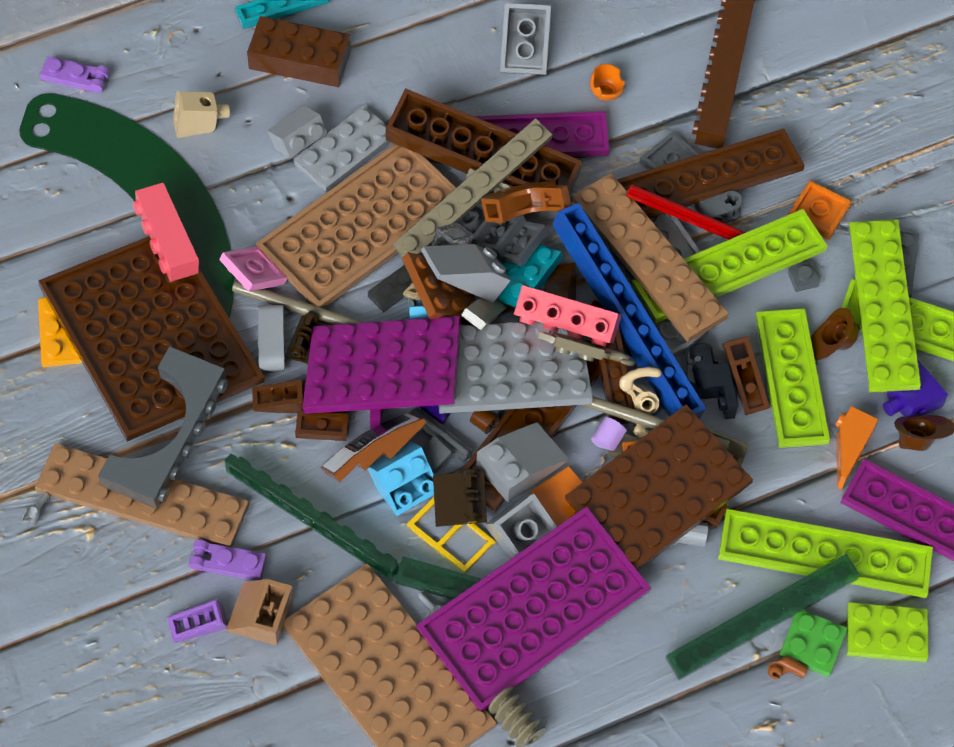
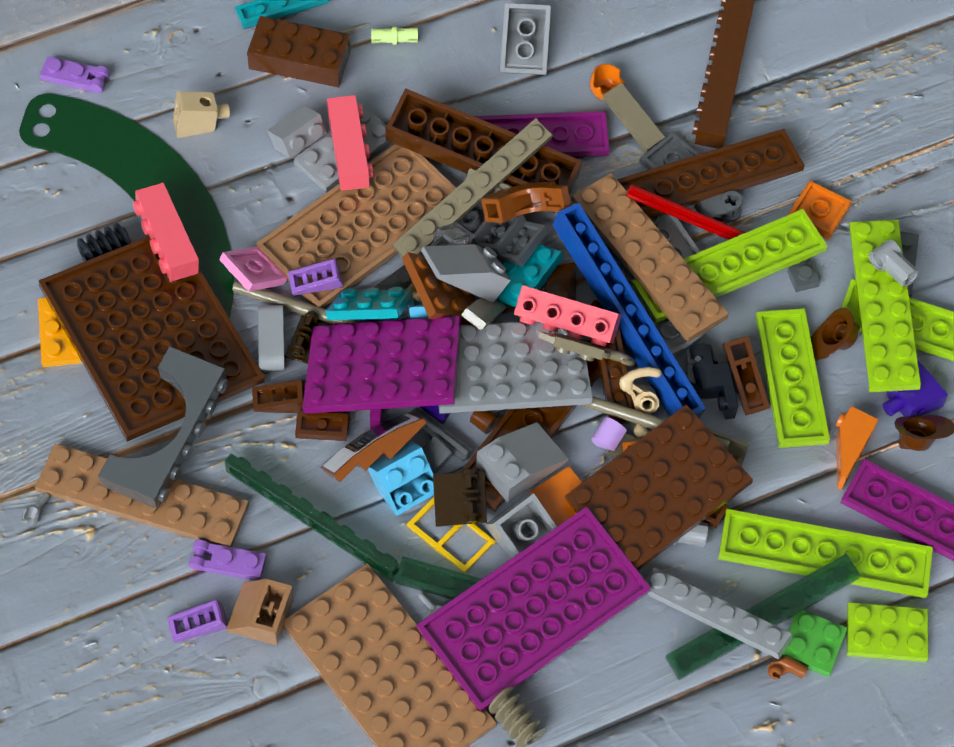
none -> black piece [77,222,132,262]
none -> medium lavender slope [288,258,344,295]
none -> teal plate [326,287,413,320]
none -> coral brick [327,95,373,191]
none -> yellowish green pin [371,26,418,45]
none -> dark tan tile [602,82,665,152]
none -> light grey plate [645,567,792,659]
none -> light grey piece [869,239,919,287]

